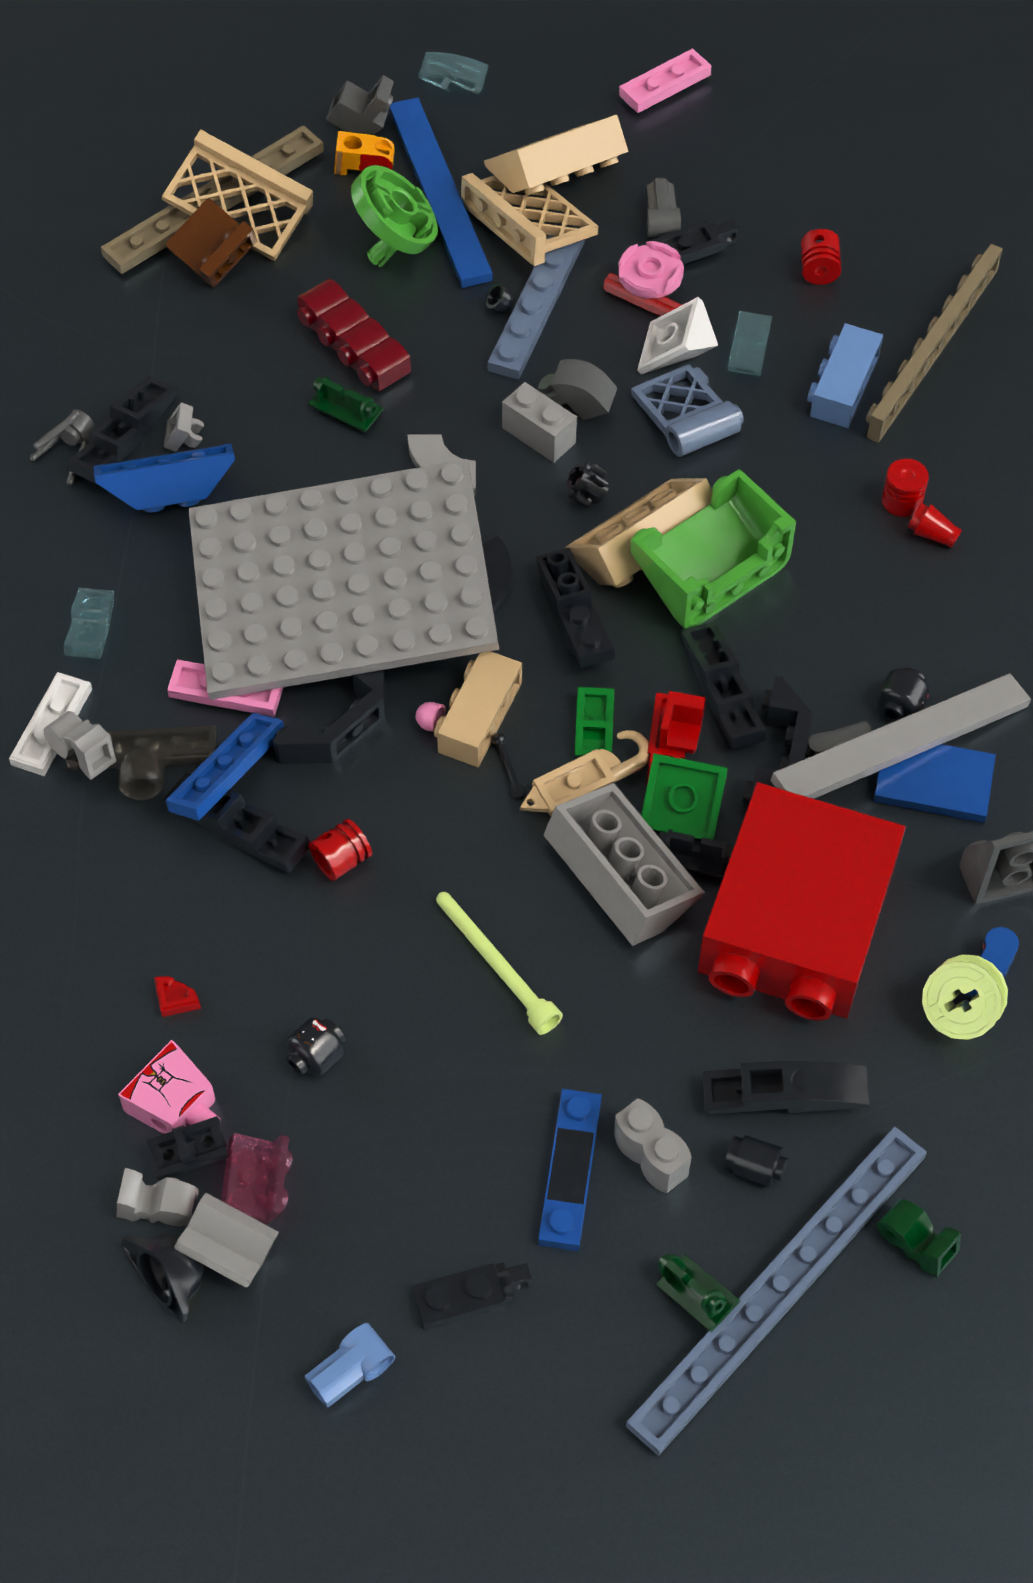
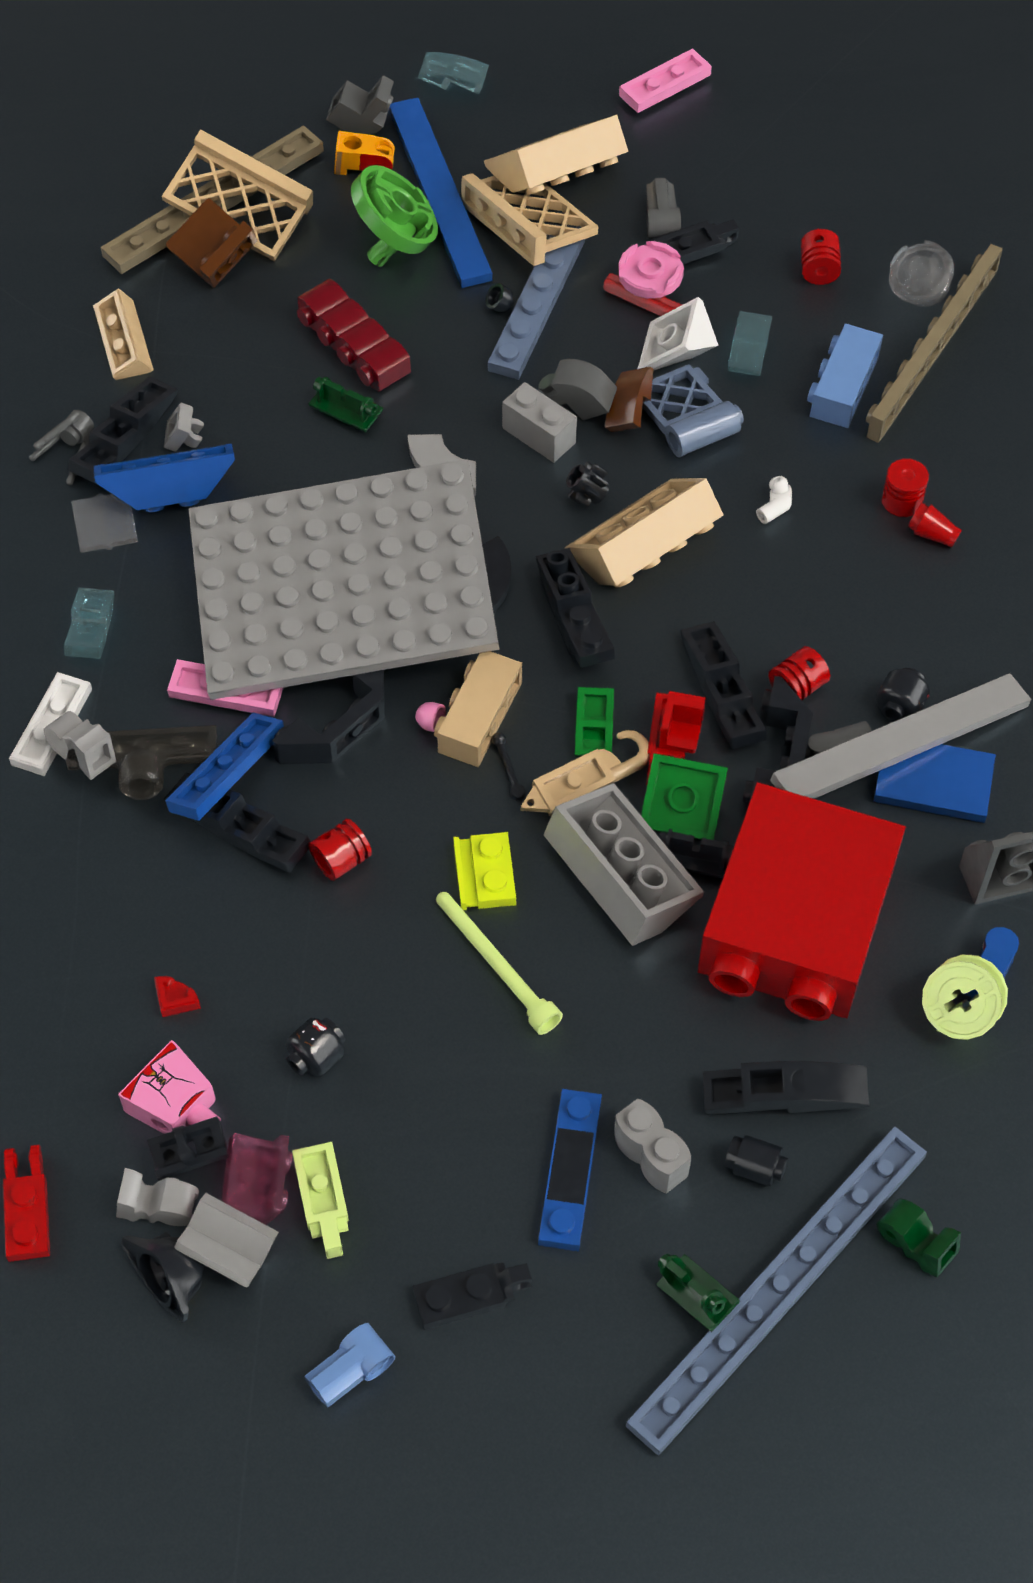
bright green windscreen [630,469,796,629] -> none
none -> red hinge [3,1145,50,1262]
none -> clear piece [71,493,138,553]
none -> tan slope [93,288,153,380]
none -> yellowish green hinge [292,1142,349,1259]
none -> neon yellow plate [453,832,516,910]
none -> reddish brown slope [605,367,654,432]
none -> white arm [756,476,792,524]
none -> red piece [768,646,830,700]
none -> clear cone [889,240,954,307]

